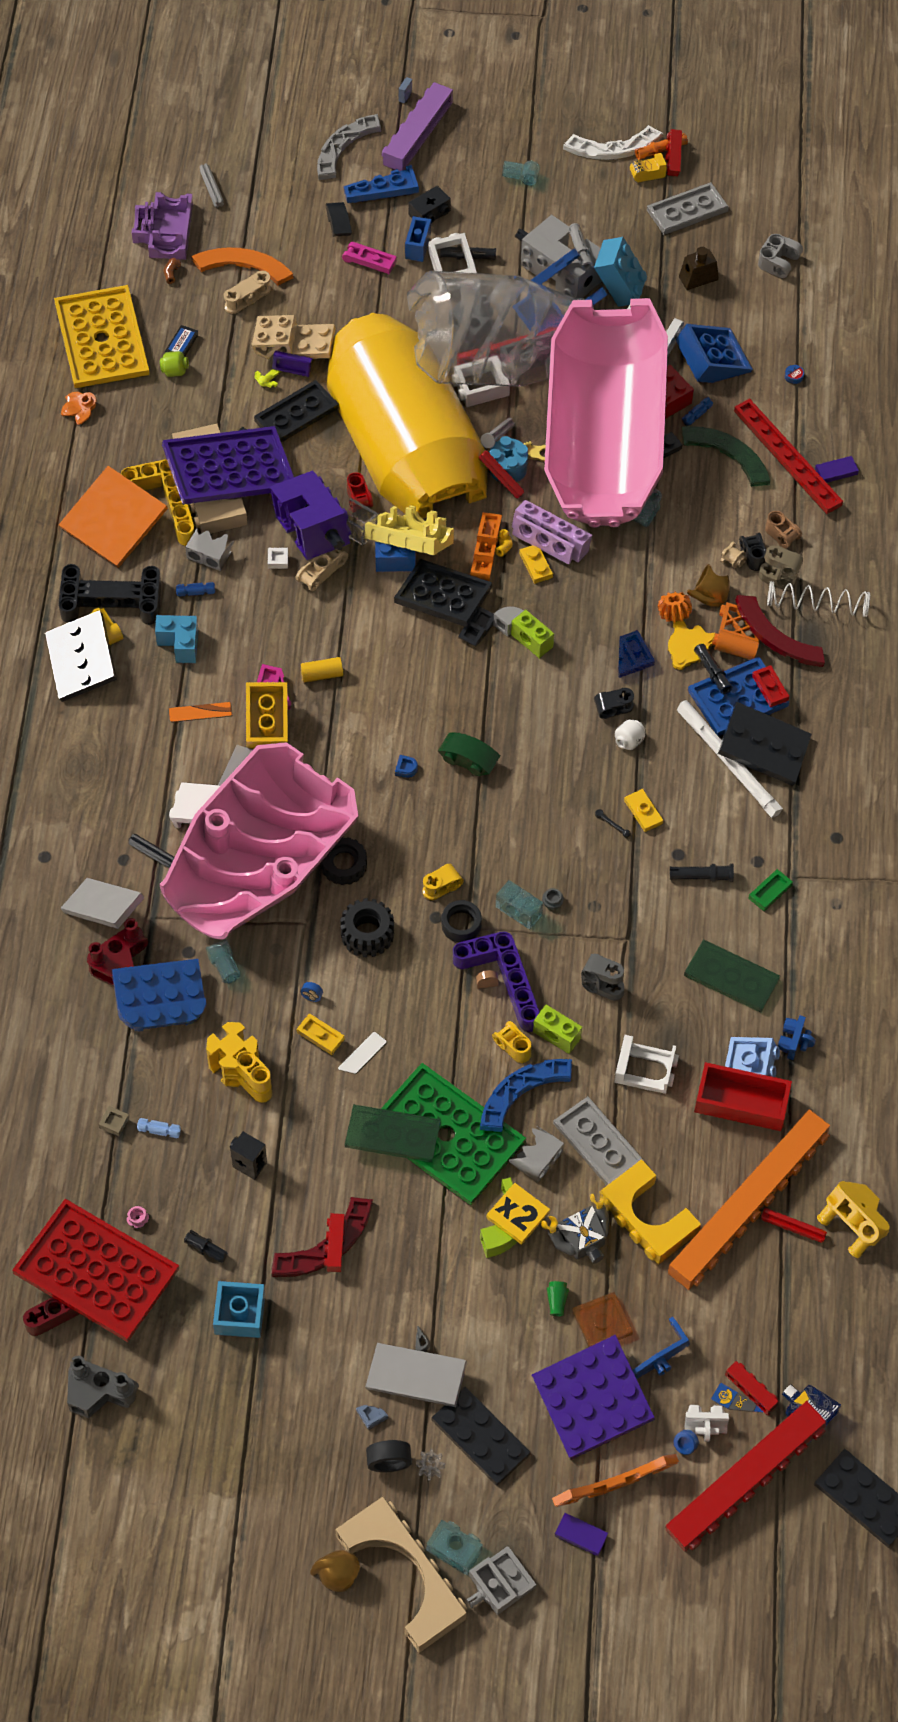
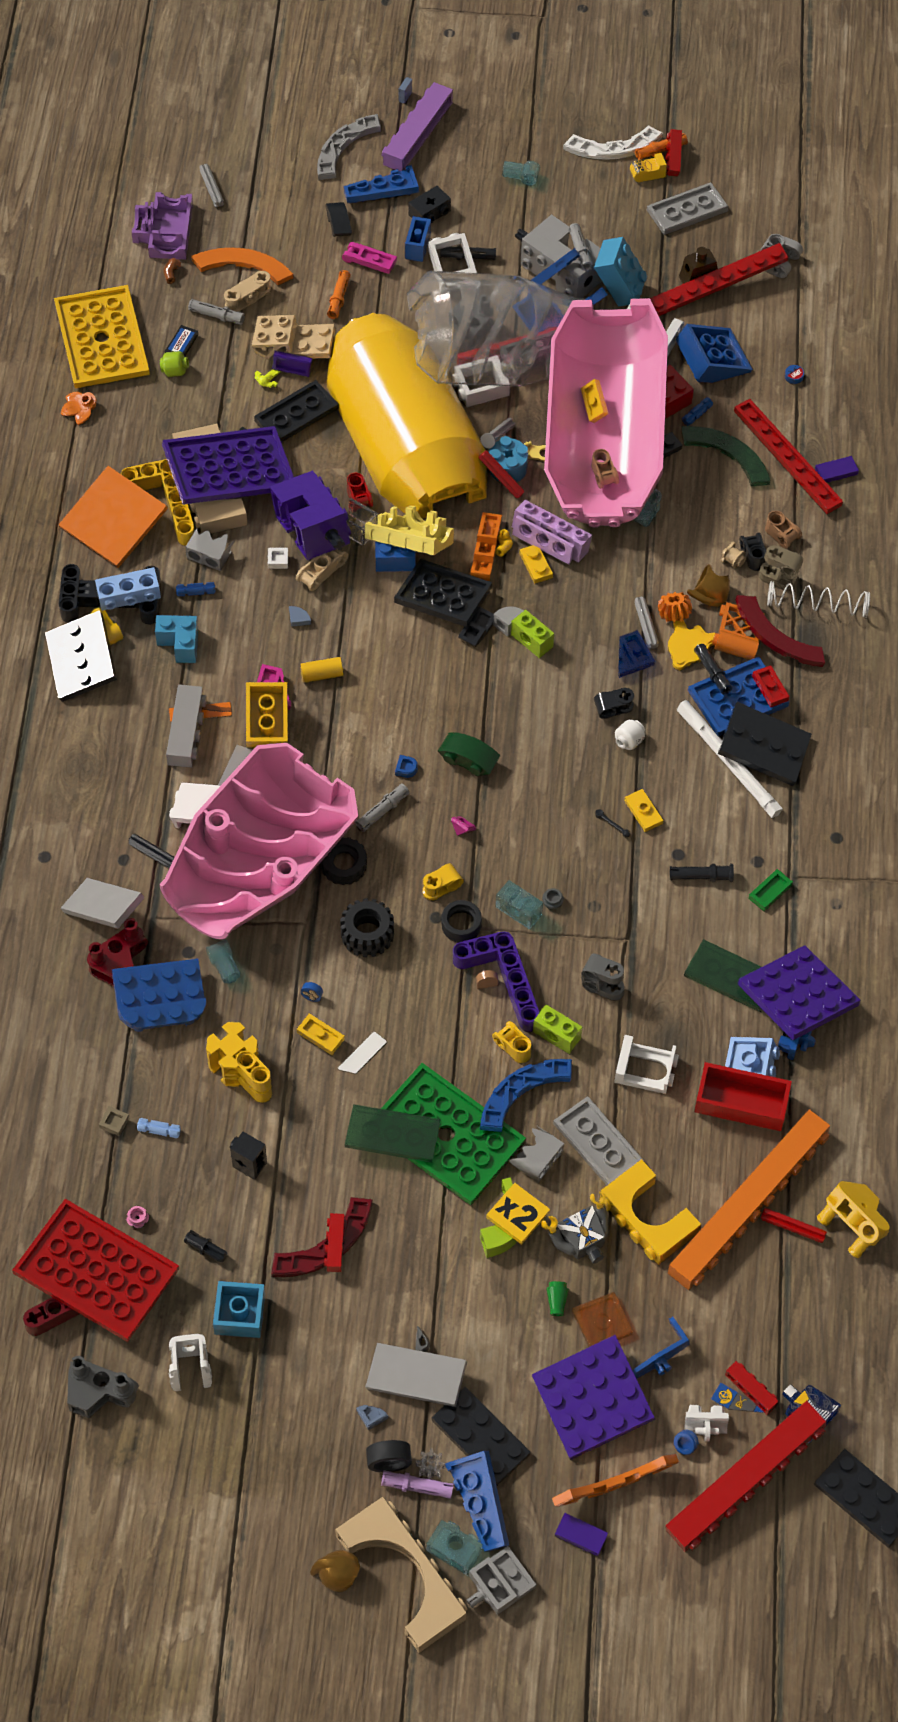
none -> light blue brick [95,567,161,610]
none -> light grey brick [166,685,207,768]
none -> white piece [169,1334,212,1391]
none -> light grey pin [188,299,245,325]
none -> sand blue tile [289,606,311,627]
none -> orange pin [327,270,351,319]
none -> light grey pin [355,783,410,832]
none -> lavender pin [381,1470,454,1499]
none -> blue wing [445,1451,509,1552]
none -> dark pink slope [451,816,477,836]
none -> yellow plate [581,379,608,423]
none -> medium nougat piece [591,449,619,489]
none -> light grey axle [635,596,659,649]
none -> red plate [650,243,788,316]
none -> dark purple plate [738,945,861,1040]

